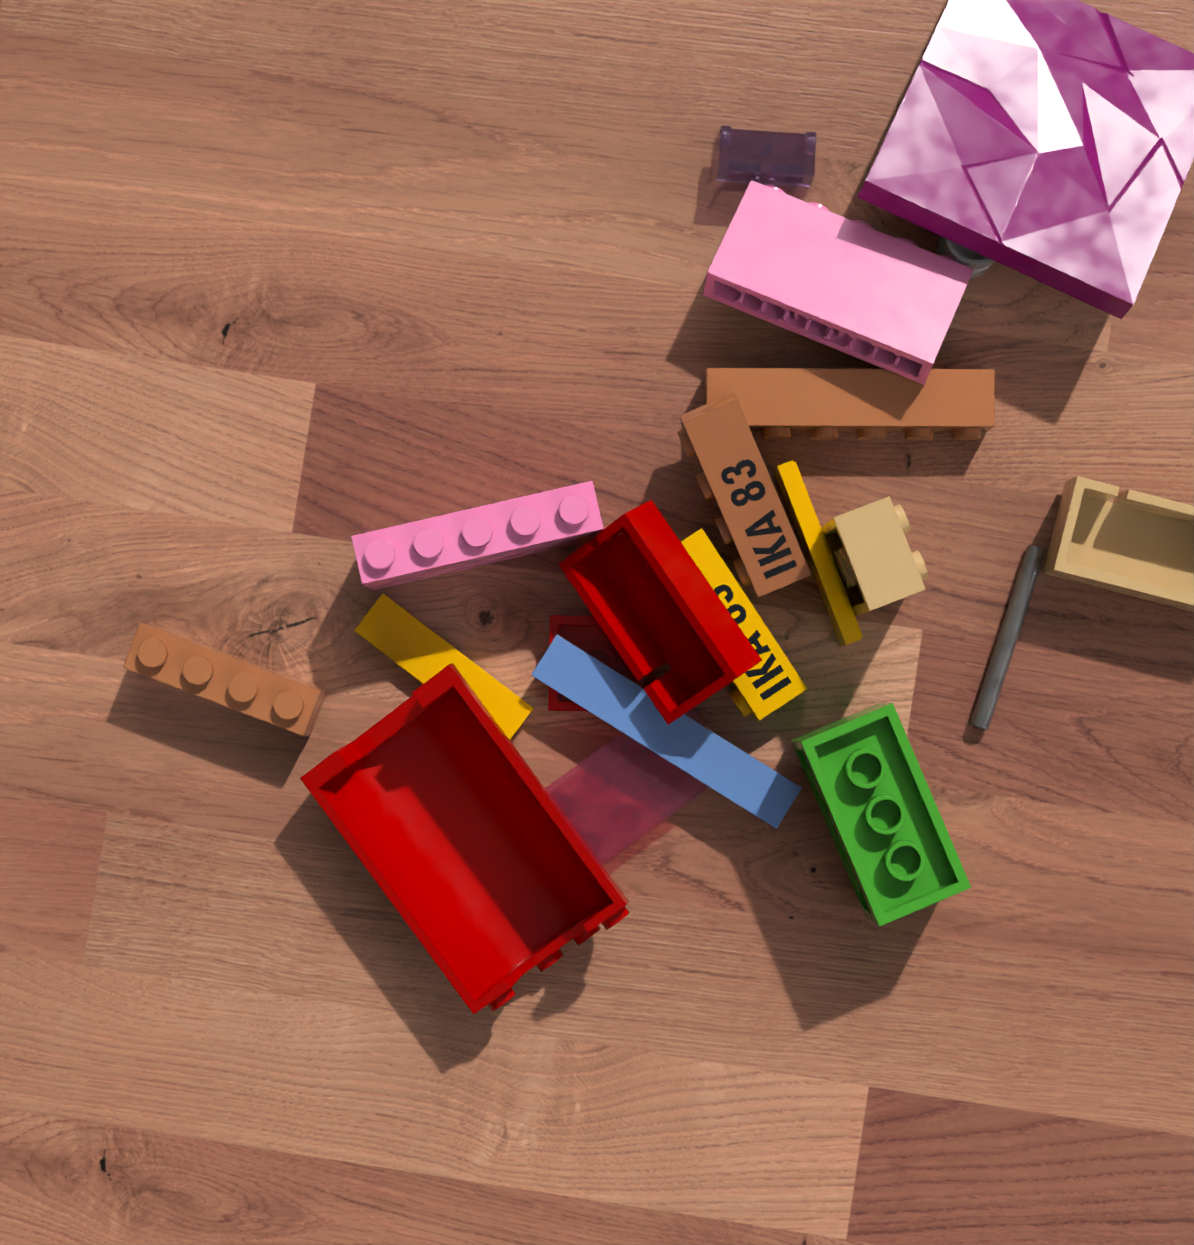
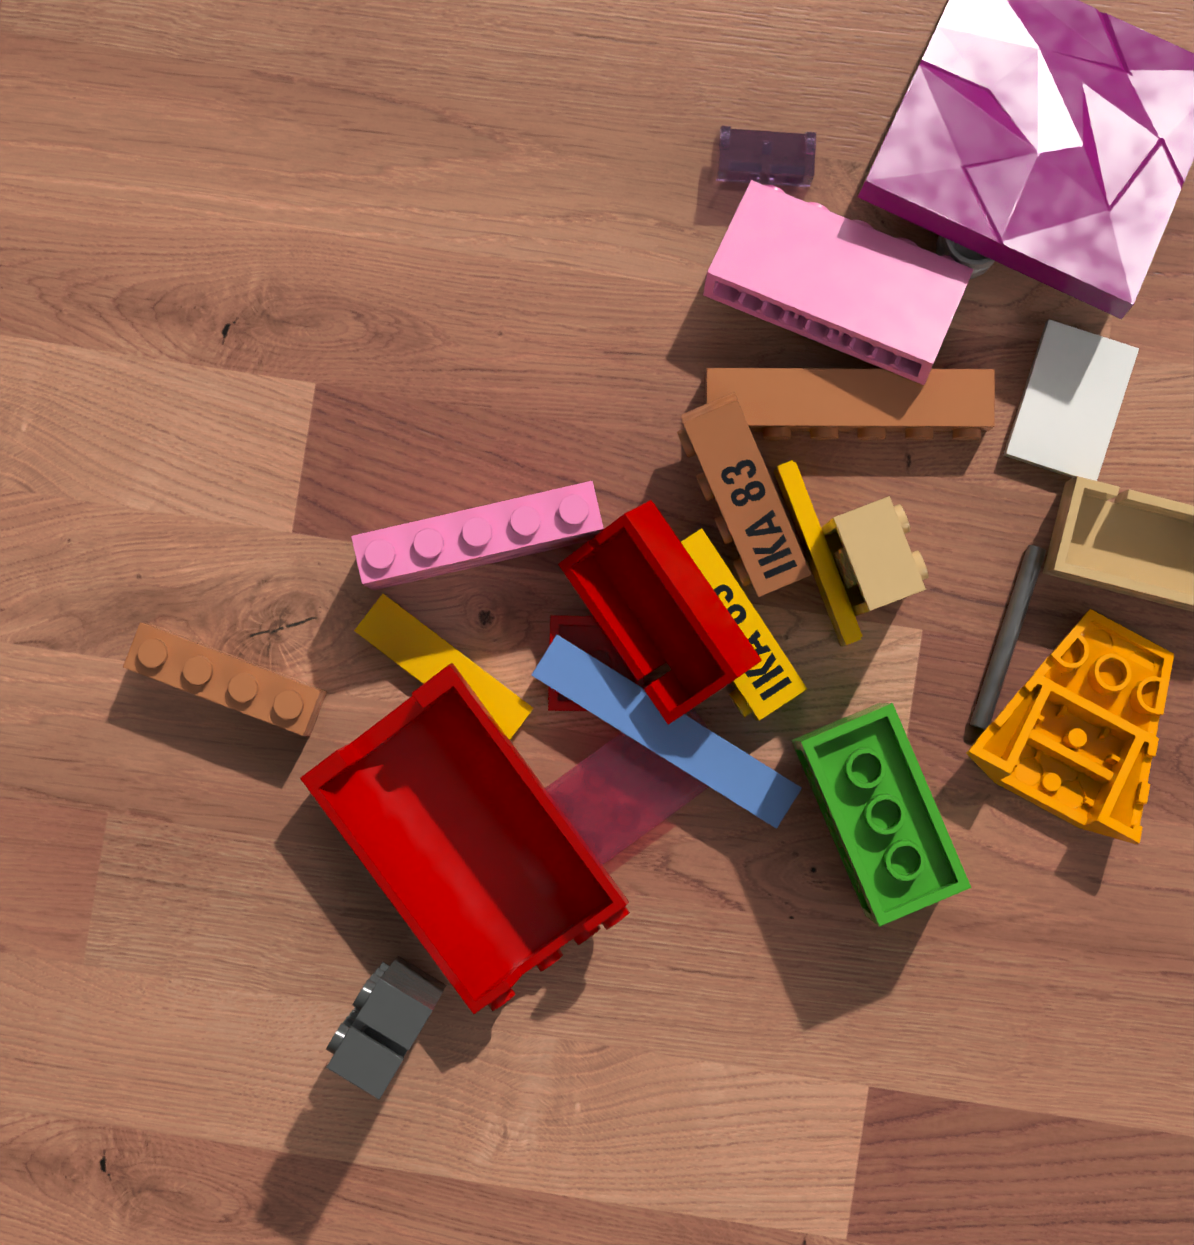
none -> dark grey piece [326,956,446,1100]
none -> light orange wedge [966,609,1174,845]
none -> white tile [1003,319,1139,481]

